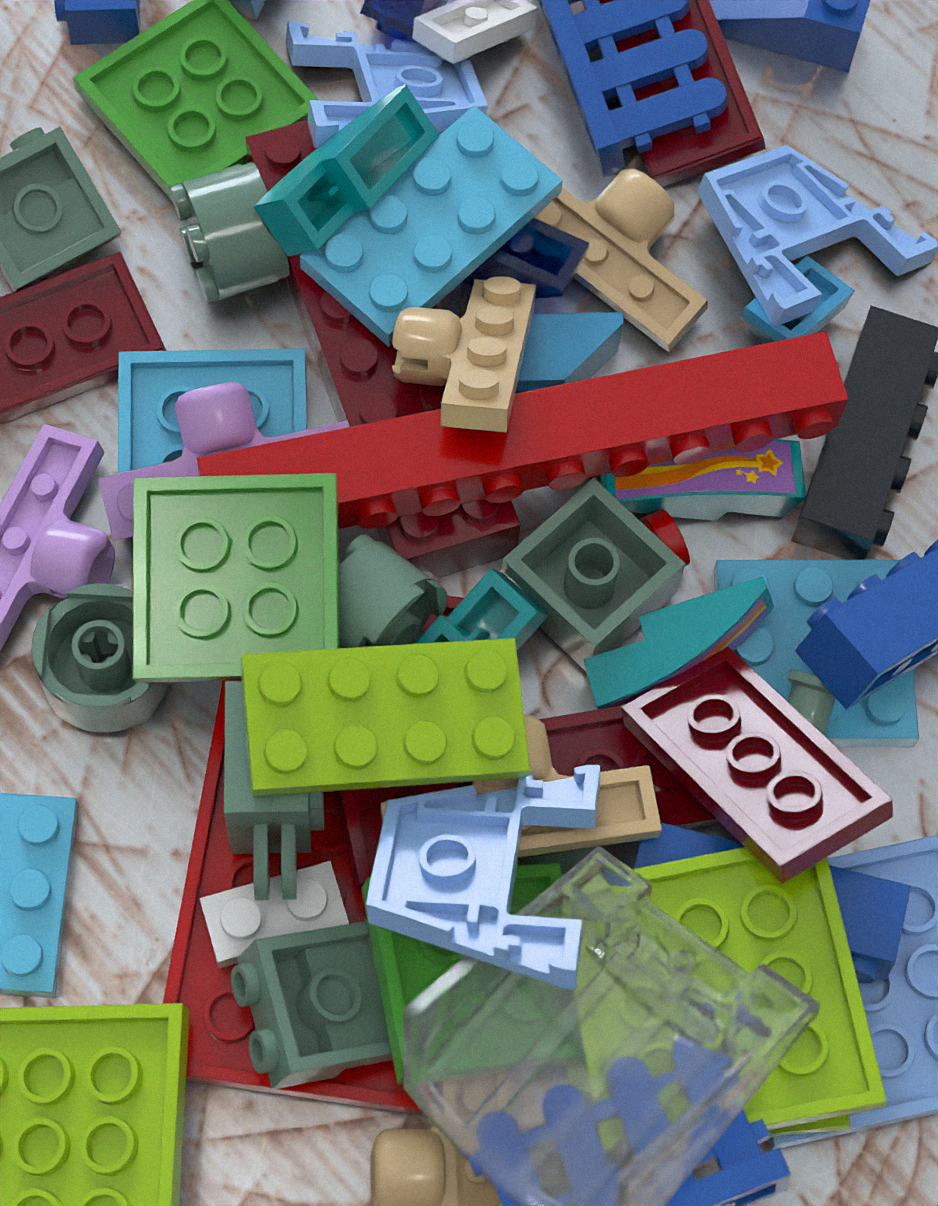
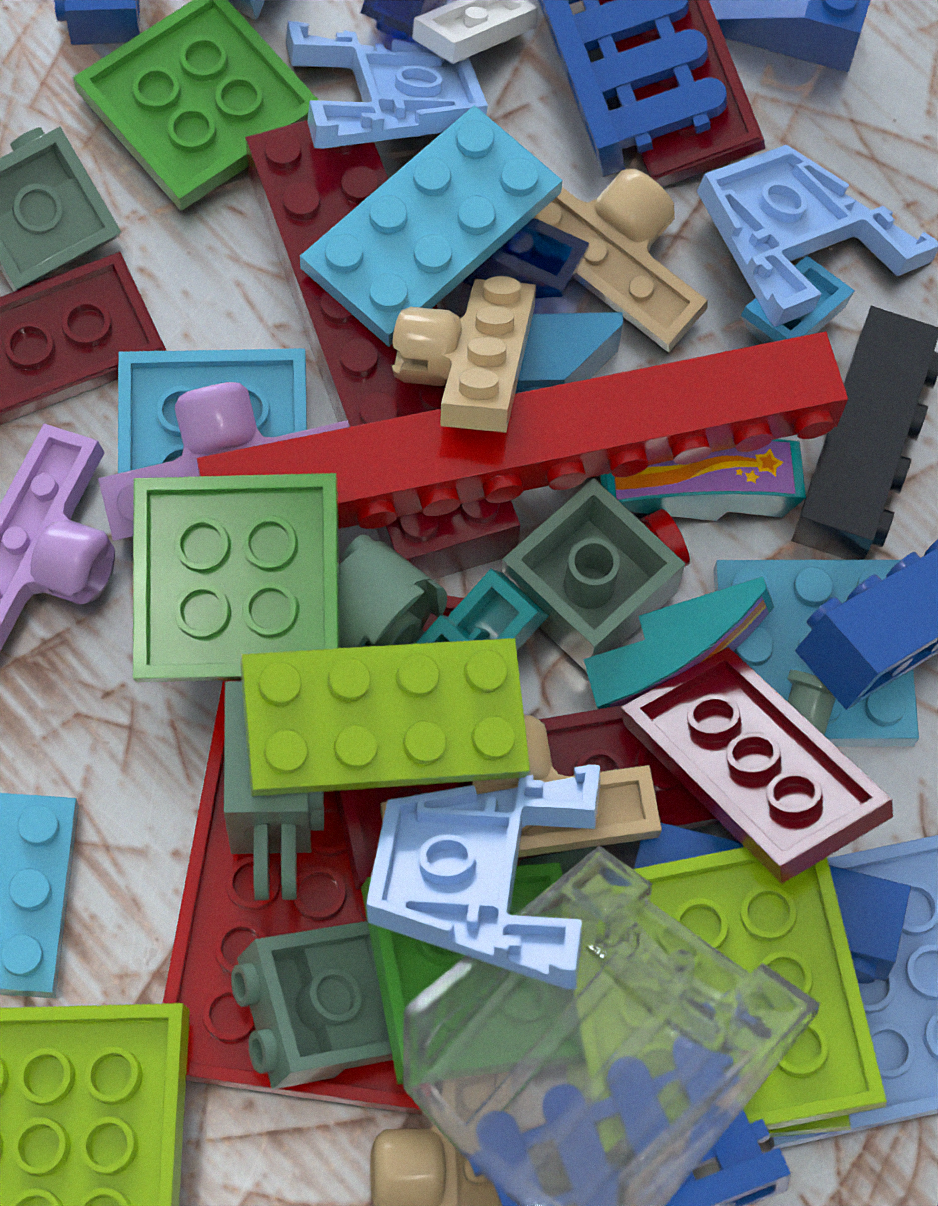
sand green brick [32,583,169,733] -> none
sand green brick [169,162,290,304] -> none
white plate [200,861,349,968] -> none
teal slope [253,85,439,256] -> none

